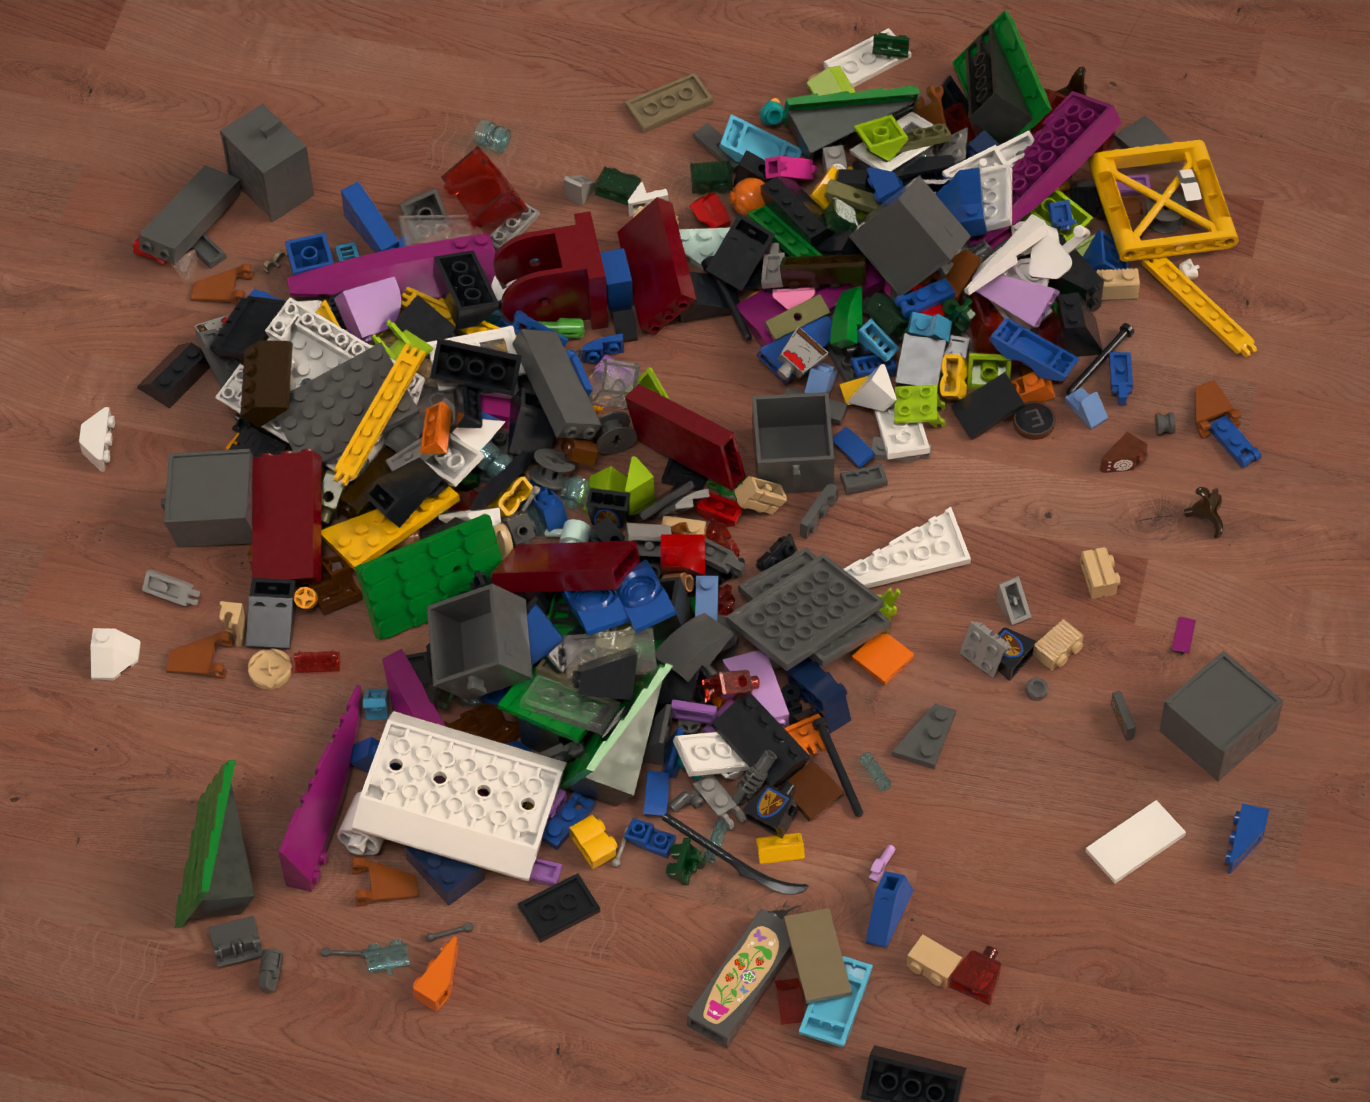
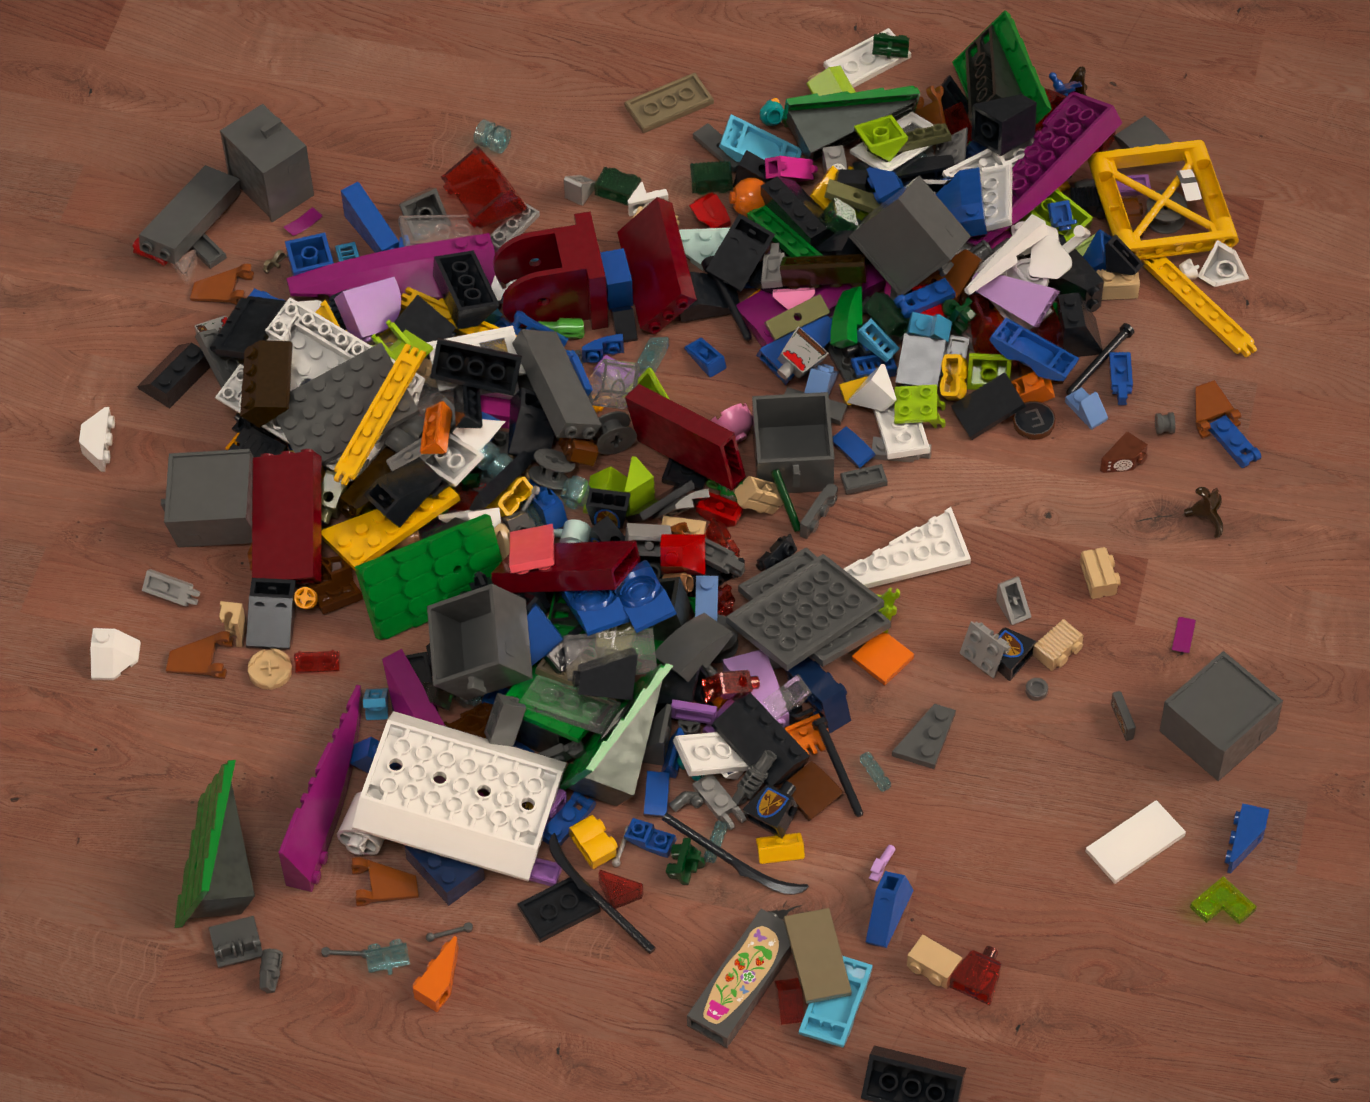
none -> magenta sticker [284,207,322,236]
none -> dark grey hinge [484,693,526,747]
none -> coral tile [509,524,555,574]
none -> black piece [549,833,656,954]
none -> clear red slope [598,870,644,909]
none -> clear light blue slope [633,337,669,374]
none -> blue slope [684,338,726,377]
none -> bright pink cylinder [711,403,752,443]
none -> clear slope [763,674,812,719]
none -> dark green piece [771,469,800,532]
none -> black slope [971,94,1037,156]
none -> blue piece [1049,72,1082,99]
none -> black slope [1105,234,1144,275]
none -> clear neon green plate [1190,876,1257,925]
none -> white slope [1198,240,1249,287]

